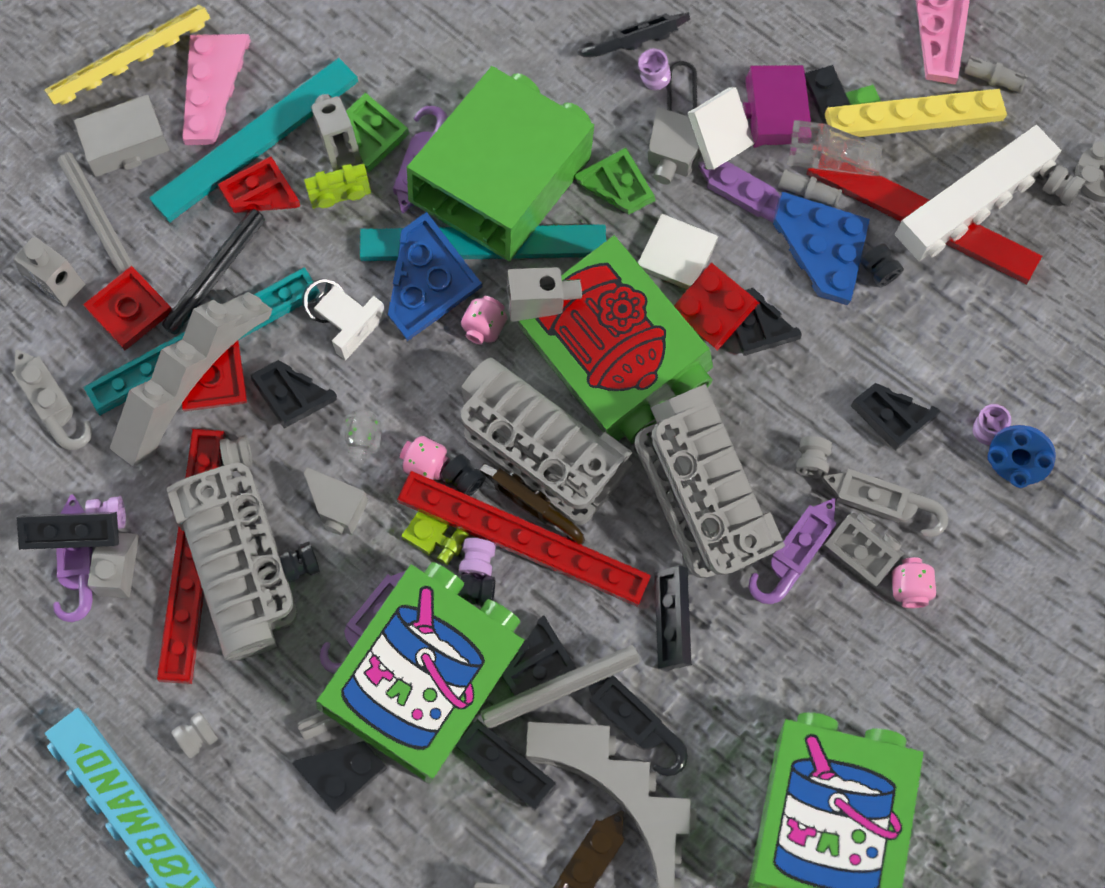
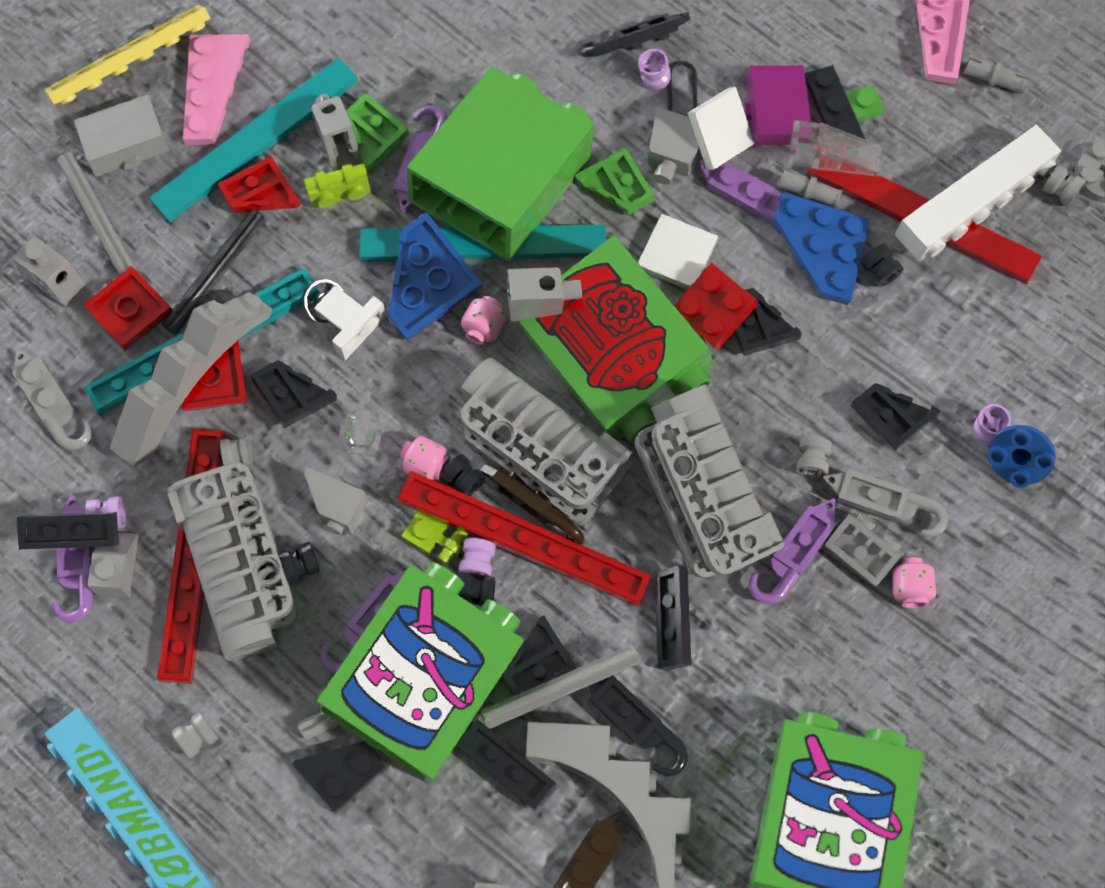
light yellow plate [825,89,1007,140] -> none

